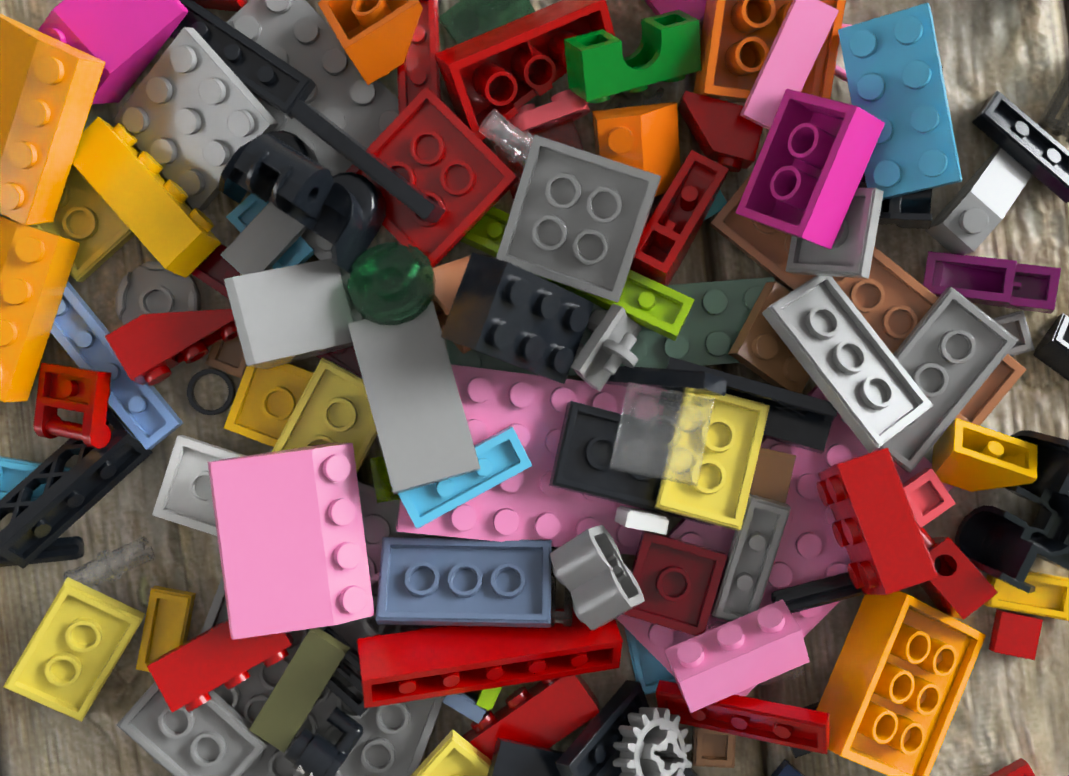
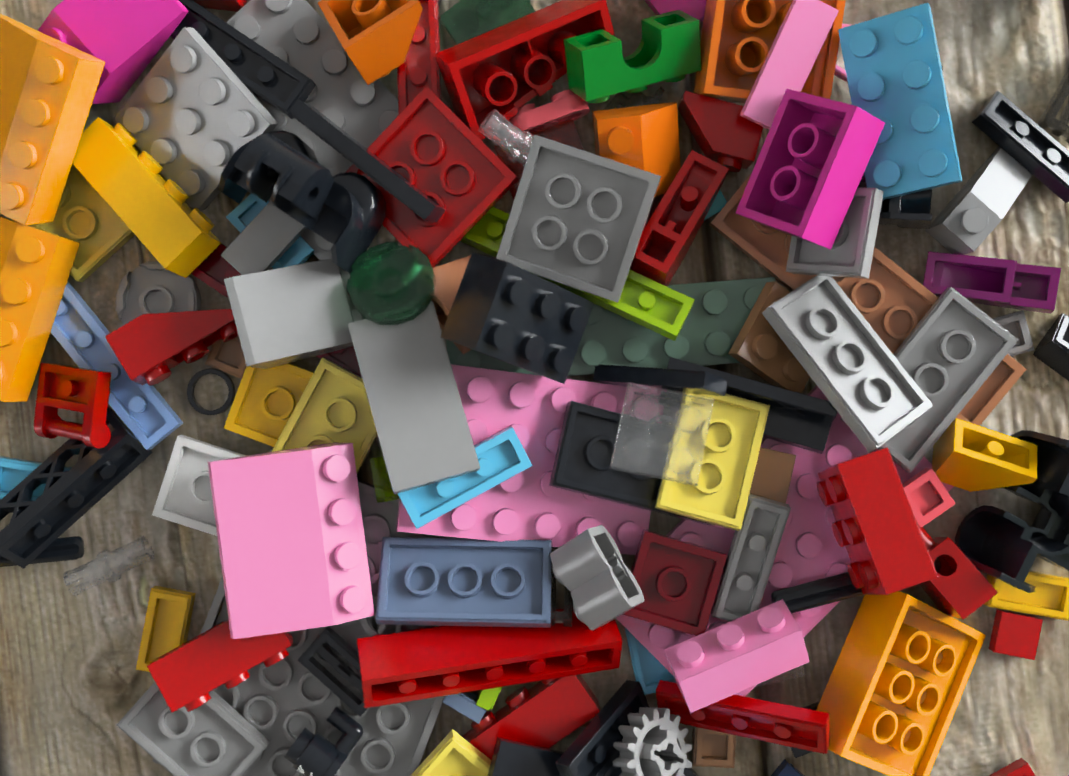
light yellow tile [3,577,145,722] -> none
olive tile [249,628,350,753] -> none
light grey hips [571,303,642,391] -> none
white tile [615,505,669,535] -> none

